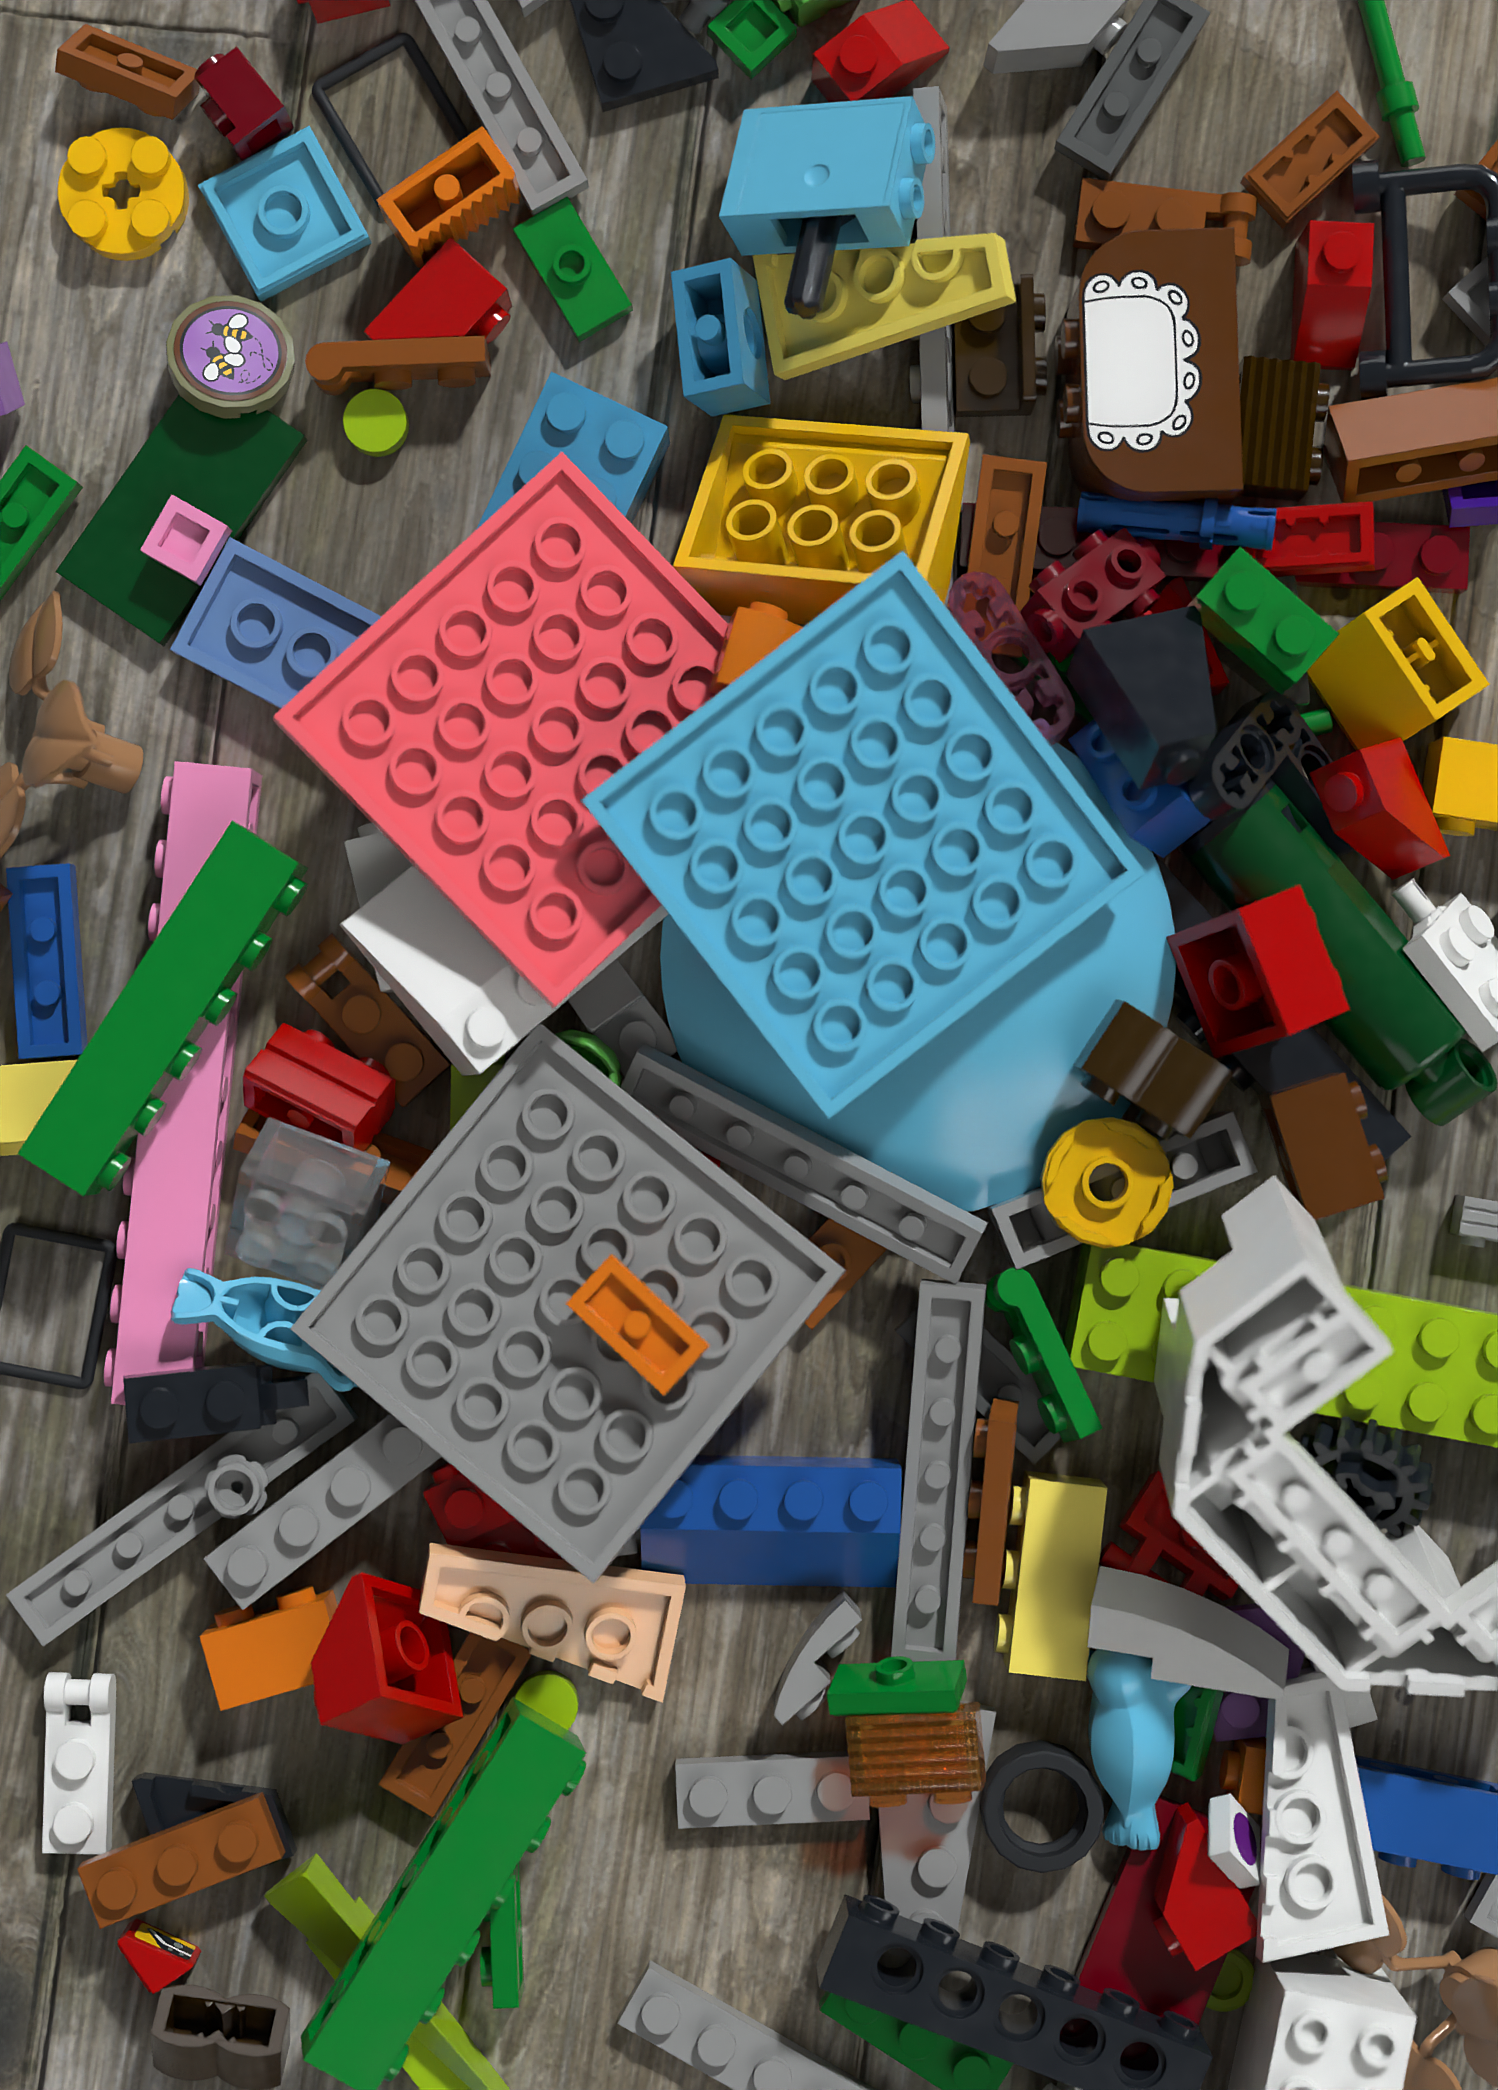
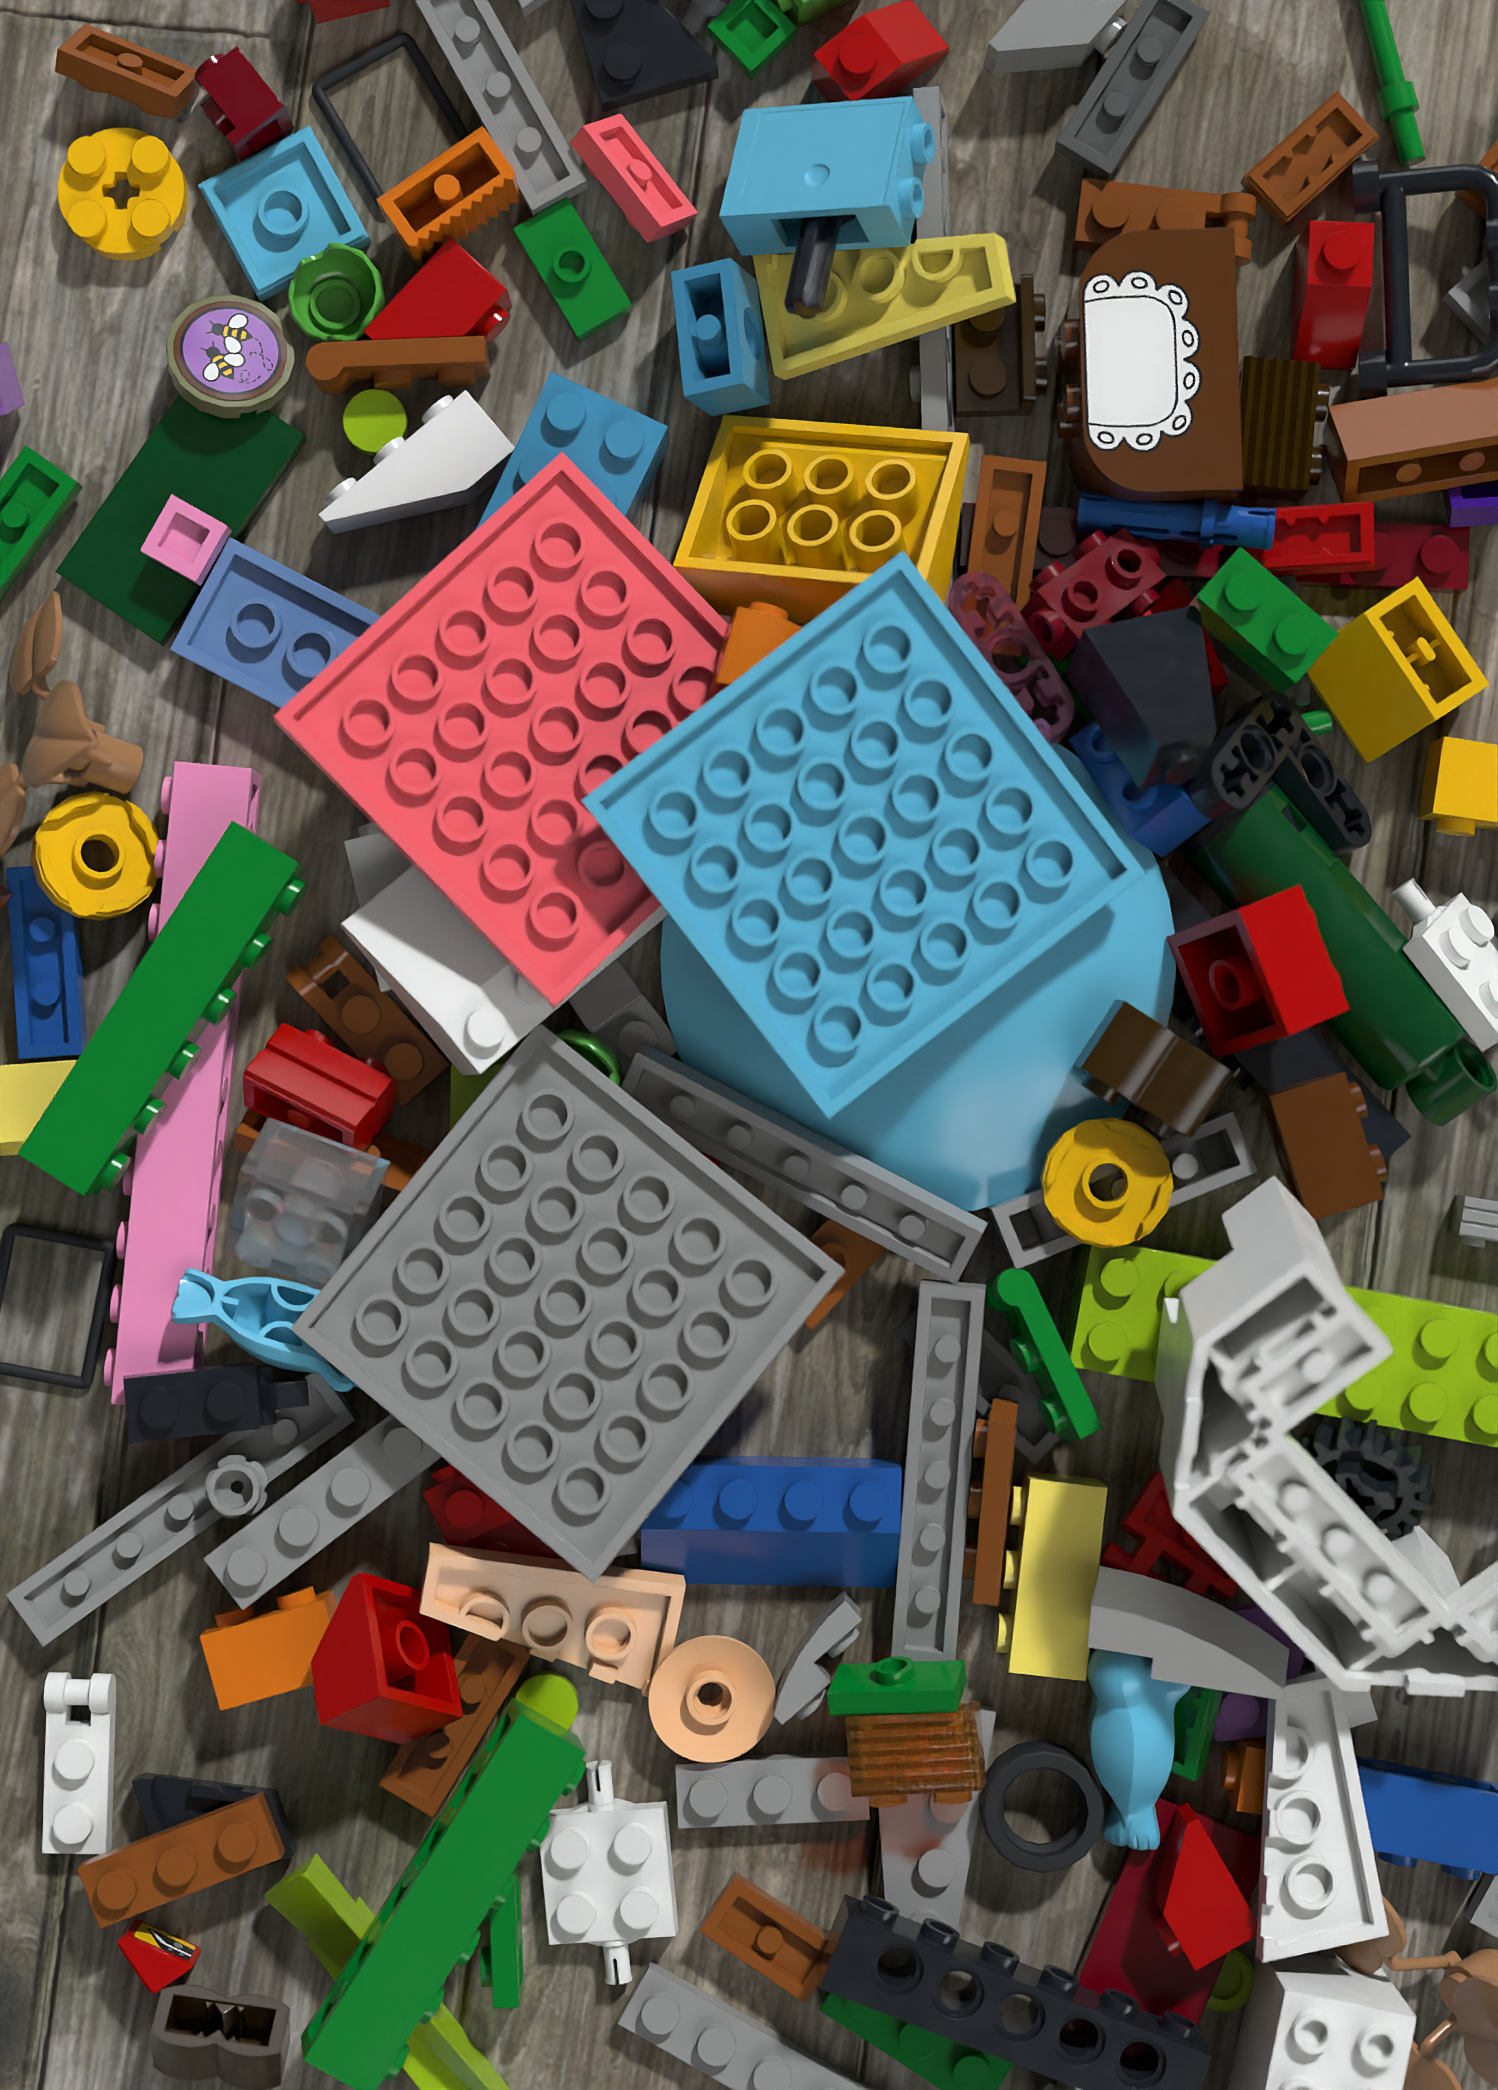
orange plate [566,1254,711,1395] -> none
tile [1208,1794,1260,1889] -> none
red slope [1310,737,1450,880] -> none
none -> yellow tile [31,791,159,921]
none -> bright green hair [287,243,386,343]
none -> white slope [319,390,515,534]
none -> white plate [540,1760,679,1985]
none -> coral plate [570,114,698,243]
none -> light nougat dish [648,1635,776,1763]
none -> dark orange plate [699,1871,829,2004]

